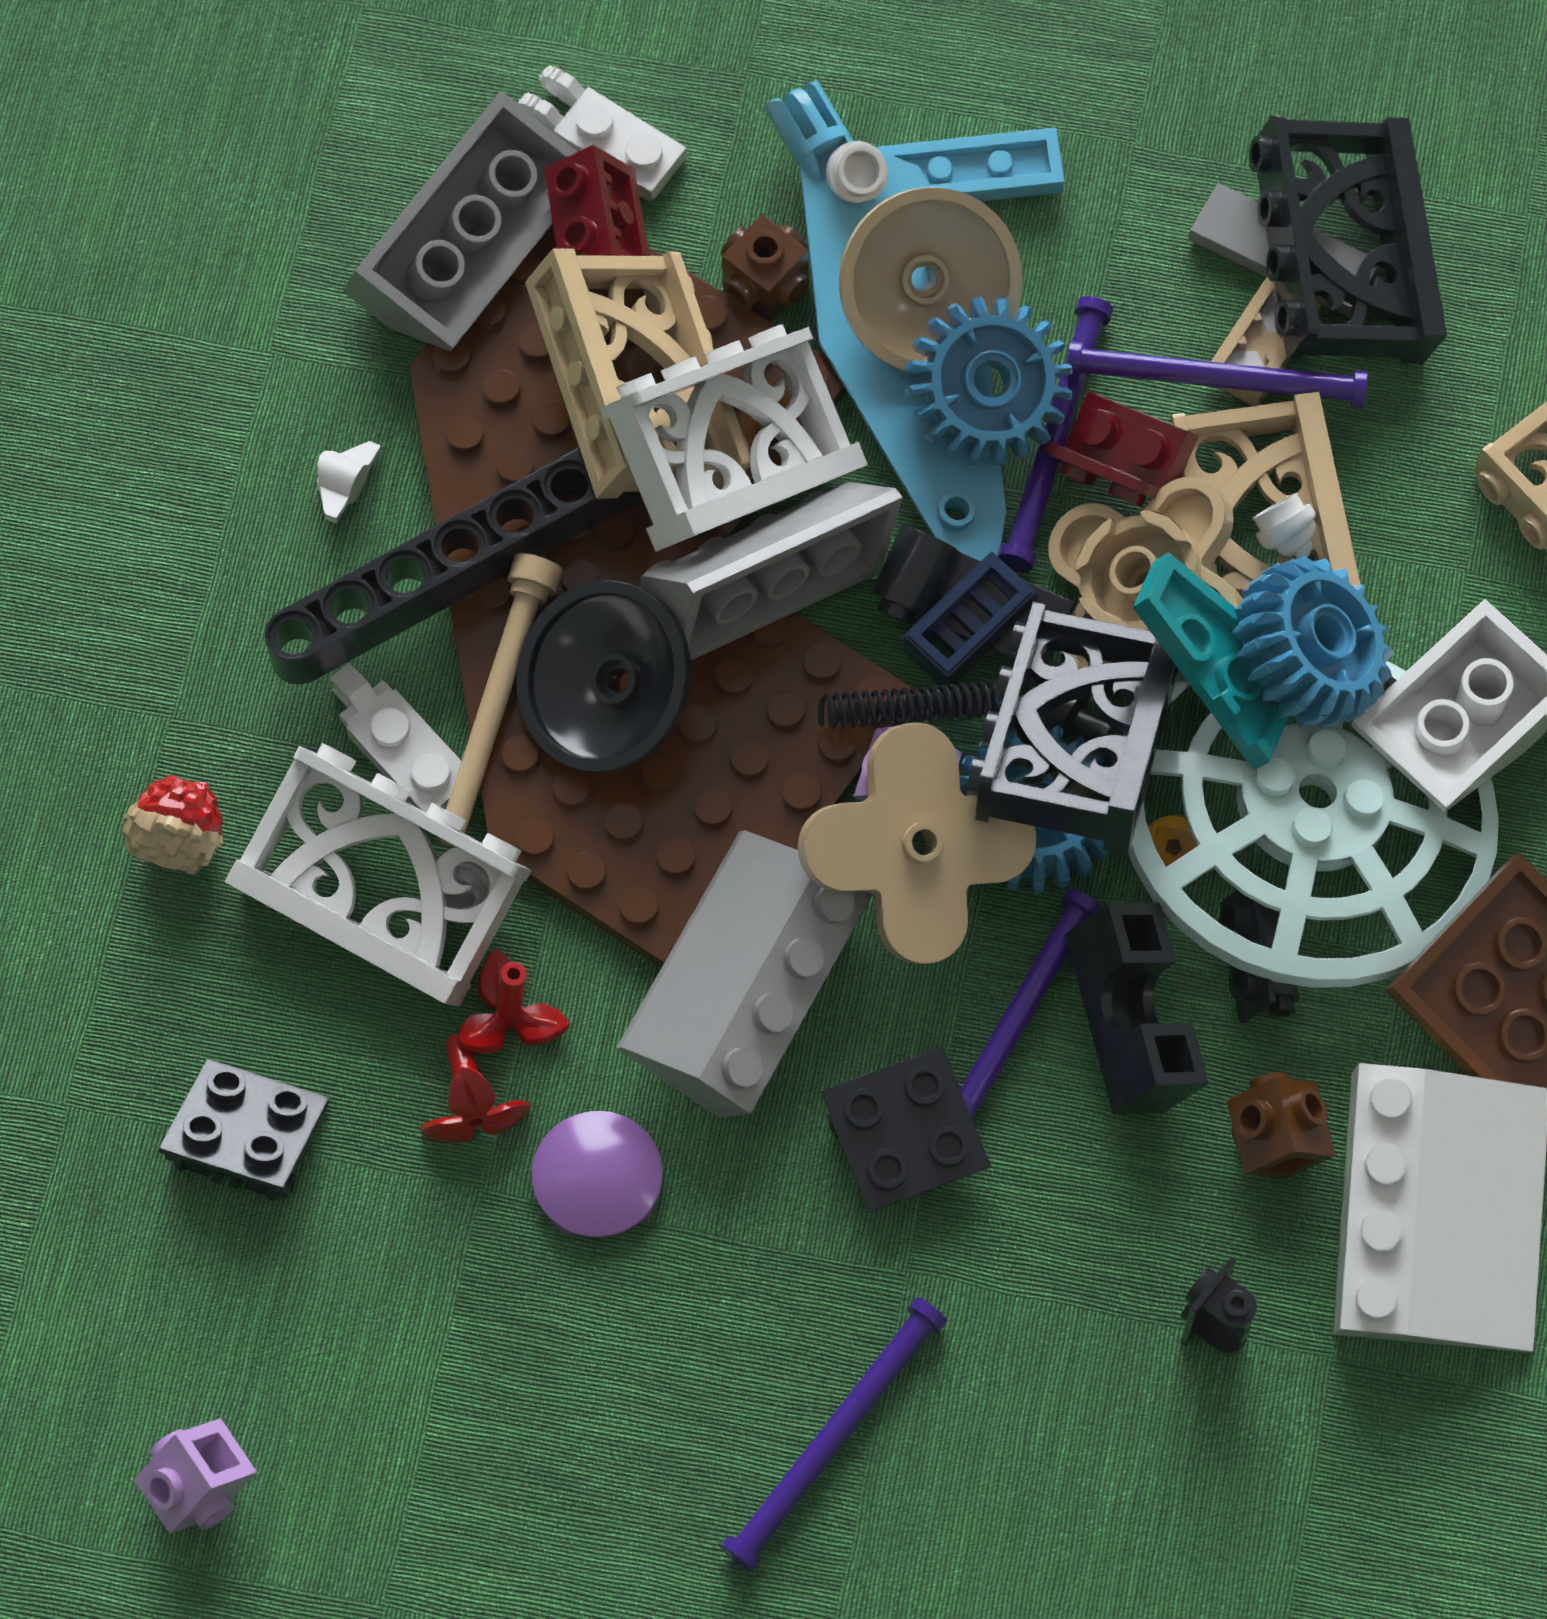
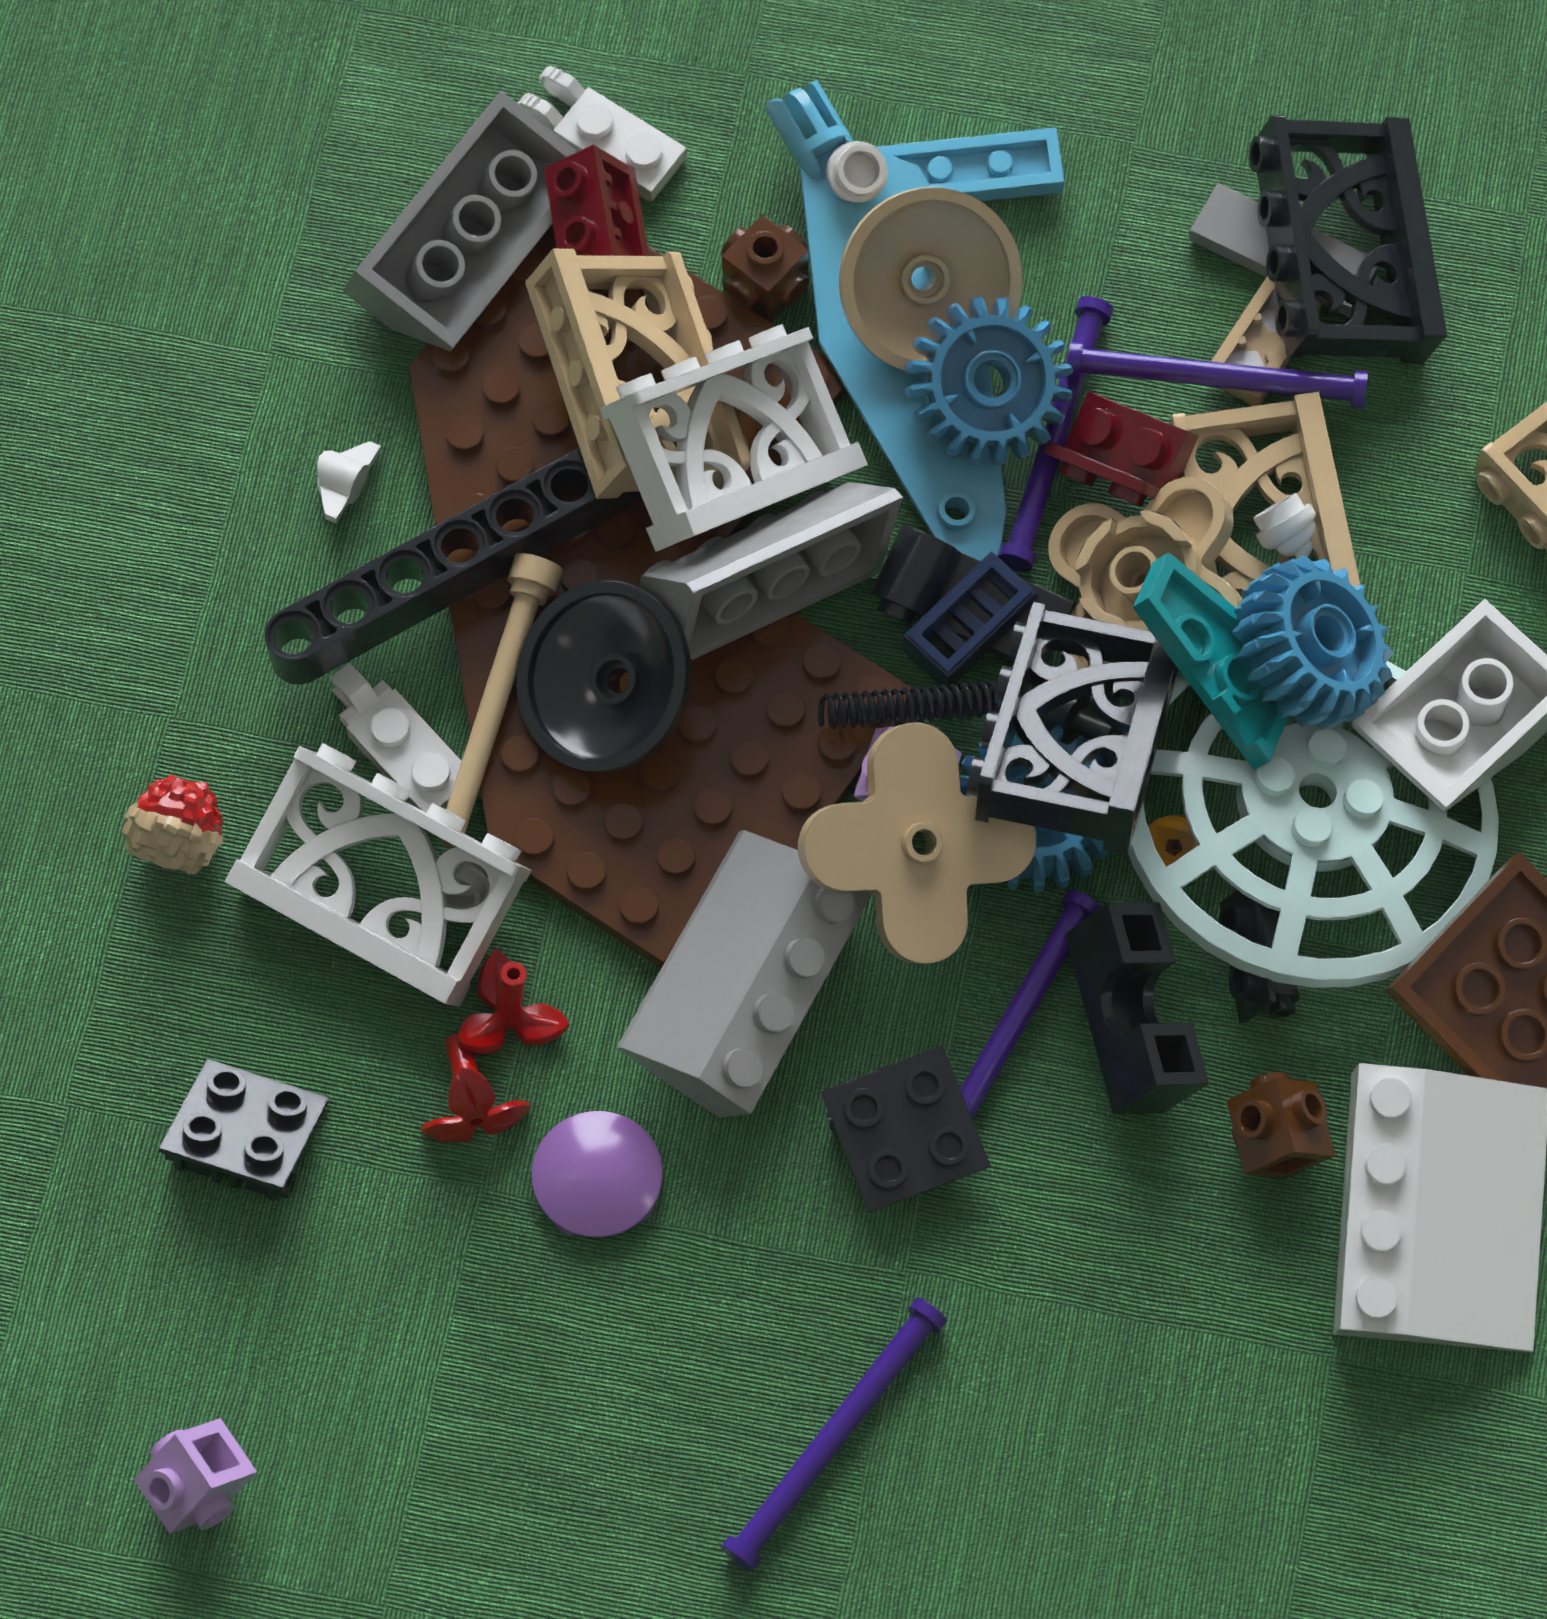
black hinge [1180,1257,1257,1354] -> none

